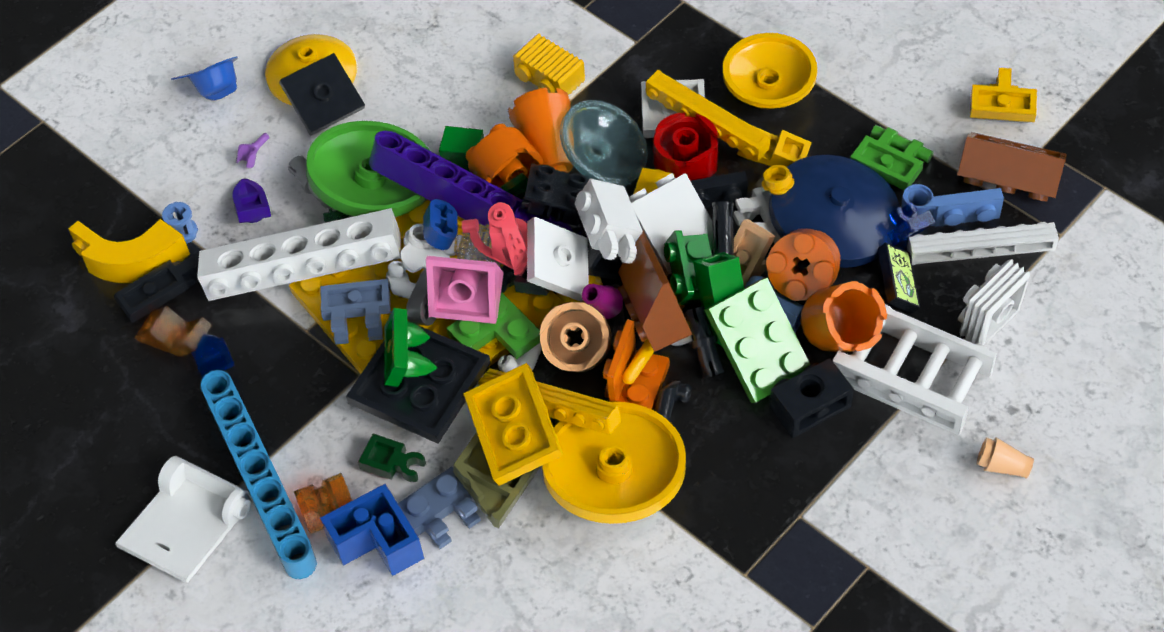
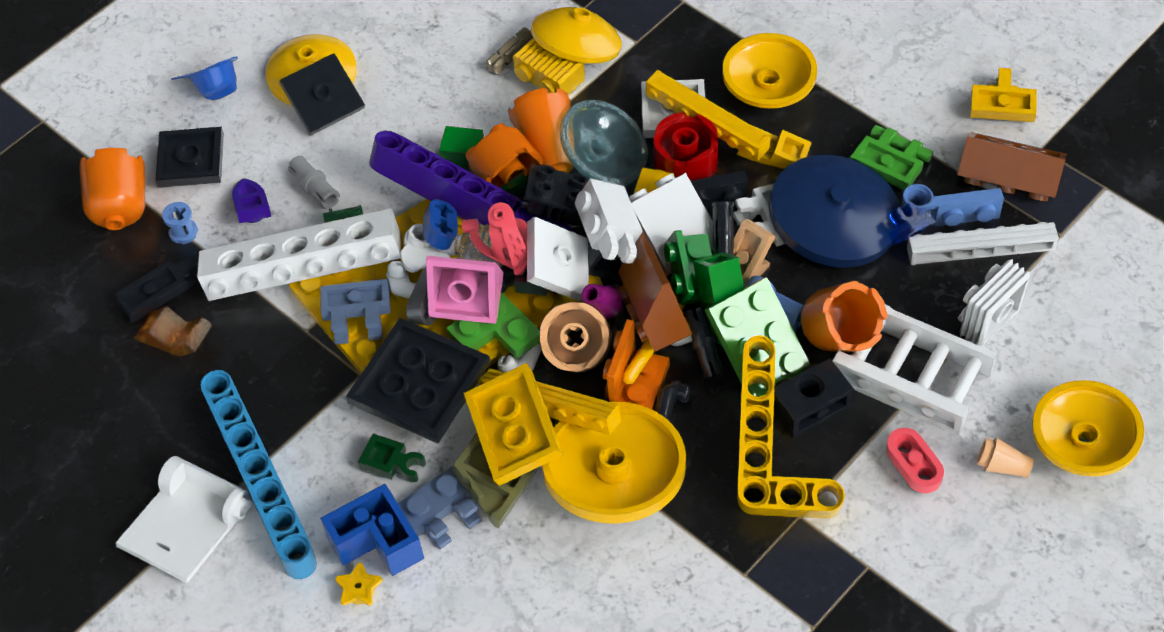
yellow arch [68,219,190,283] -> none
clear blue plate [191,333,235,378] -> none
medium lavender hand [236,133,269,168] -> none
clear orange wheel [293,473,352,535] -> none
bright green dish [306,121,430,217] -> none
green tile [384,308,437,387] -> none
yellow plate [762,165,794,195] -> none
orange brick [766,229,840,301] -> none
tile [878,242,920,313] -> none
none -> orange cylinder [79,147,145,230]
none -> black plate [155,126,224,188]
none -> yellow plate [335,563,383,606]
none -> dark tan axle [486,27,533,74]
none -> yellow dish [531,7,622,63]
none -> yellow beam [737,335,845,519]
none -> coral plate [886,428,944,493]
none -> yellow dish [1032,380,1144,477]

